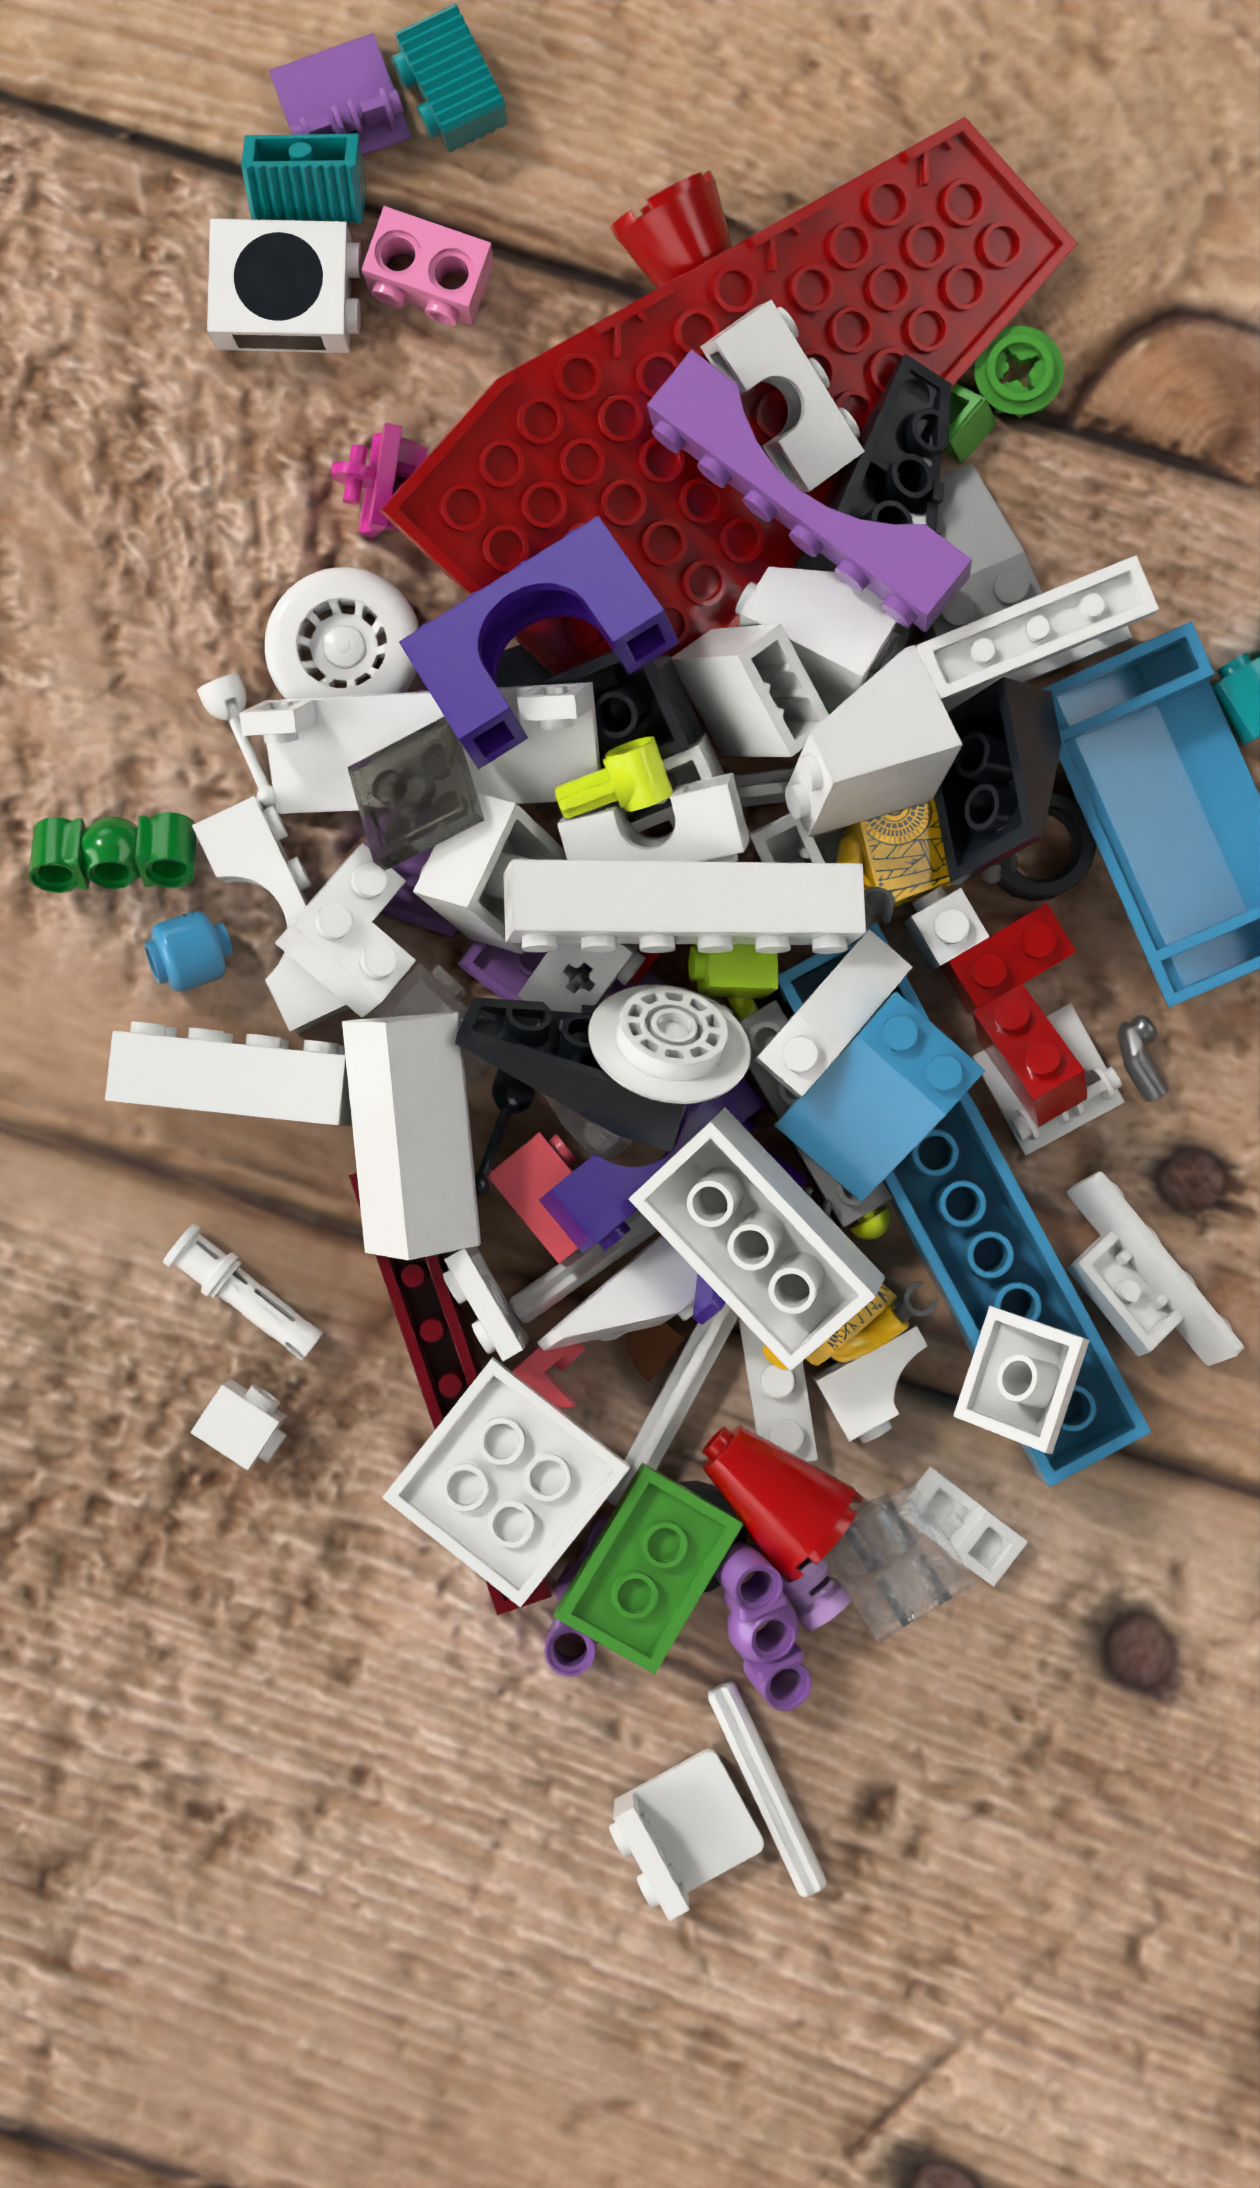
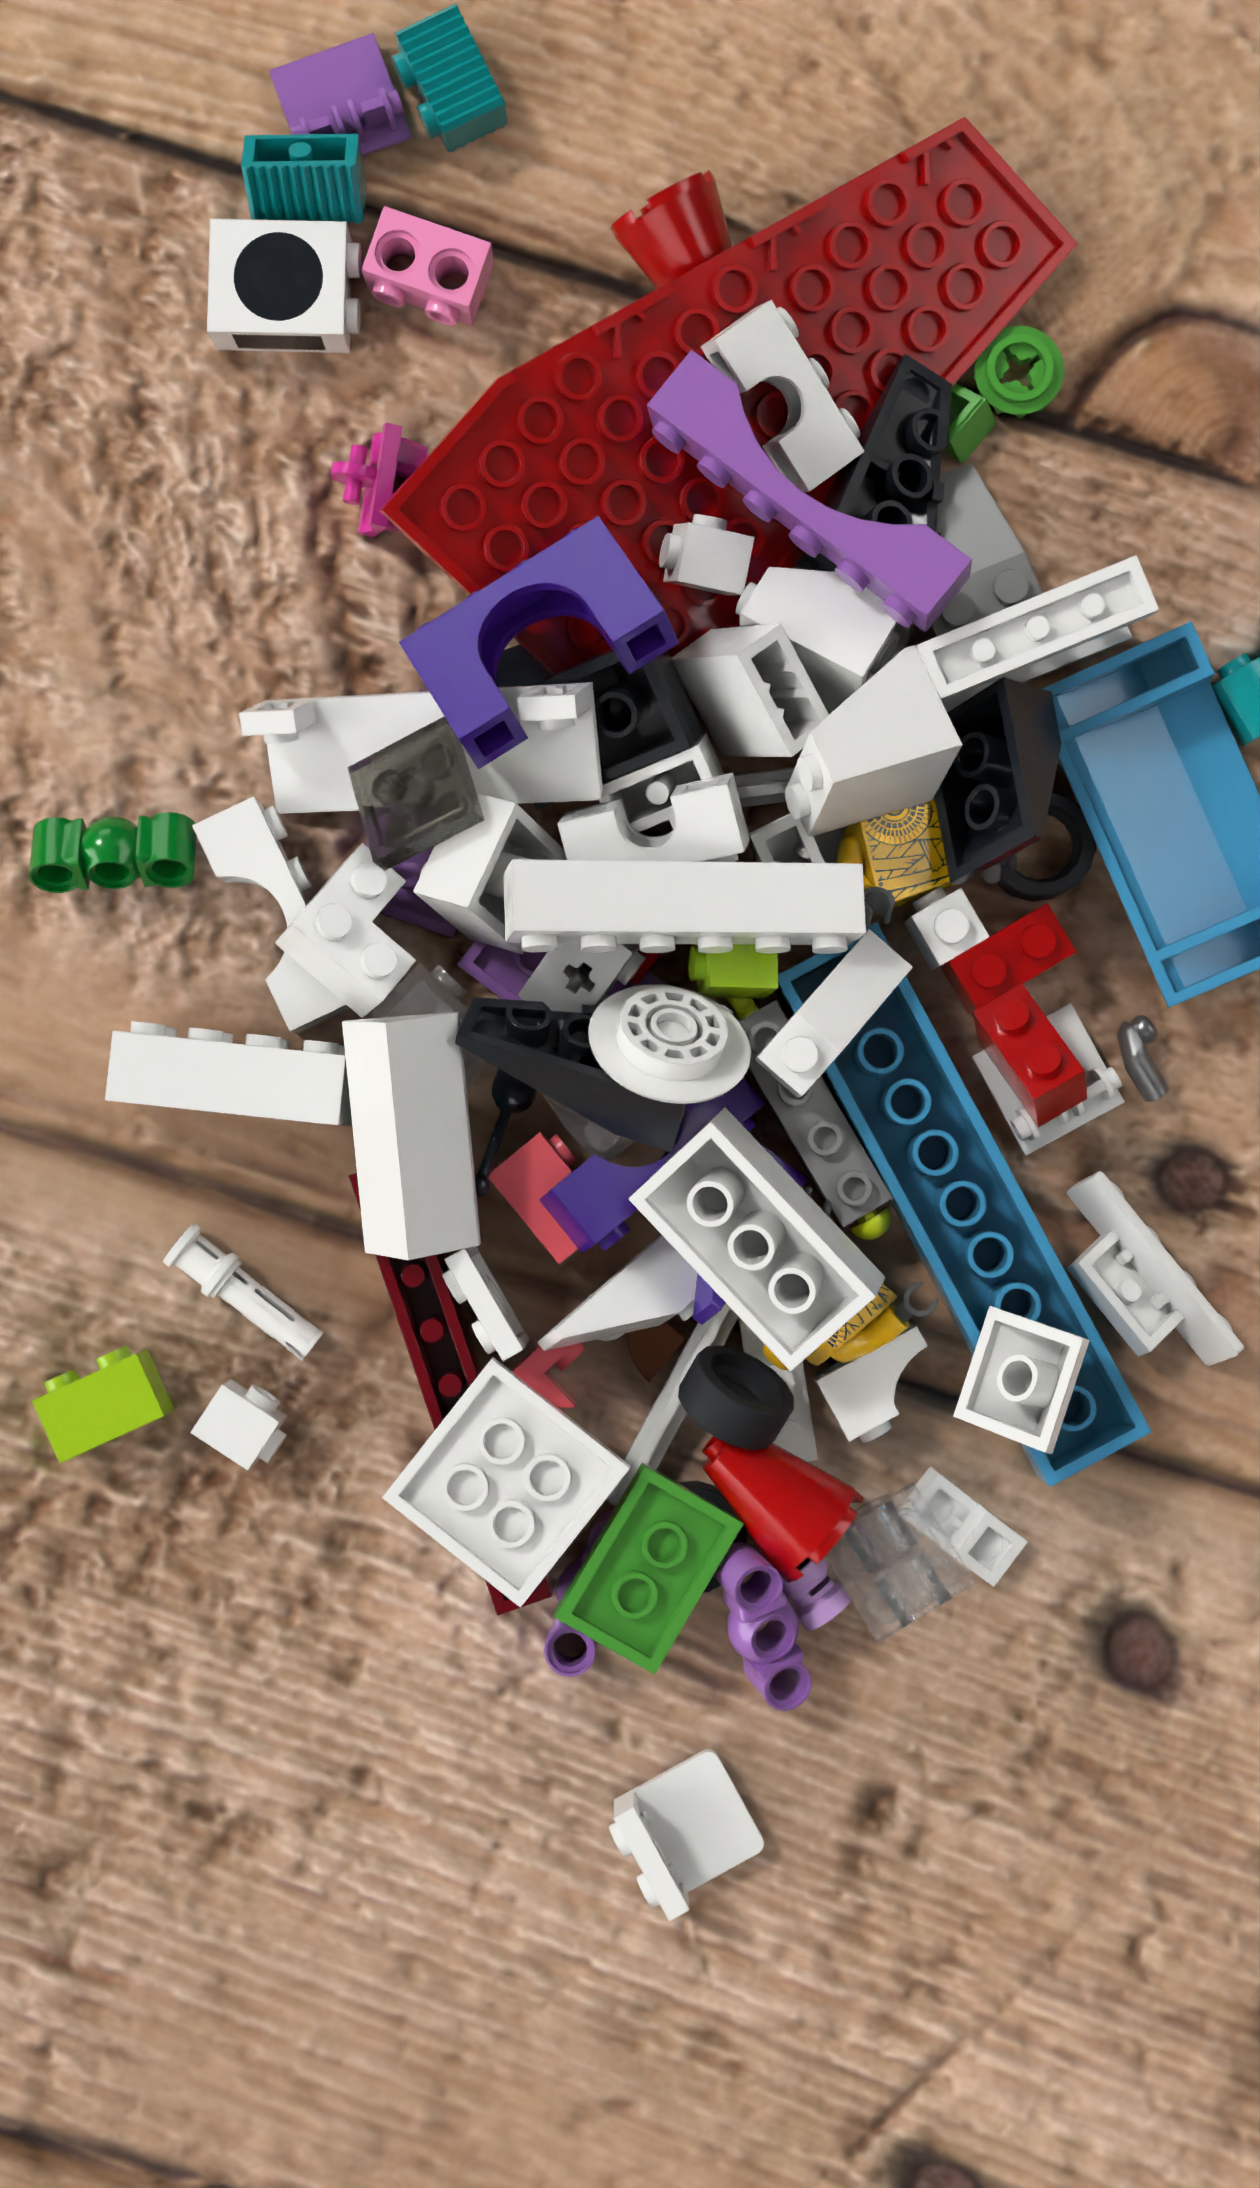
dark azure head [144,911,233,992] -> none
white hinge [197,673,276,808] -> none
white wheel [264,567,419,699] -> none
white axle [509,1210,658,1323] -> none
neon yellow axle [554,736,673,818] -> none
white axle [708,1681,827,1897] -> none
dark azure slope [774,991,985,1202] -> none
none -> lime brick [32,1345,175,1464]
none -> white brick [659,514,755,596]
none -> black tyre [678,1346,794,1450]

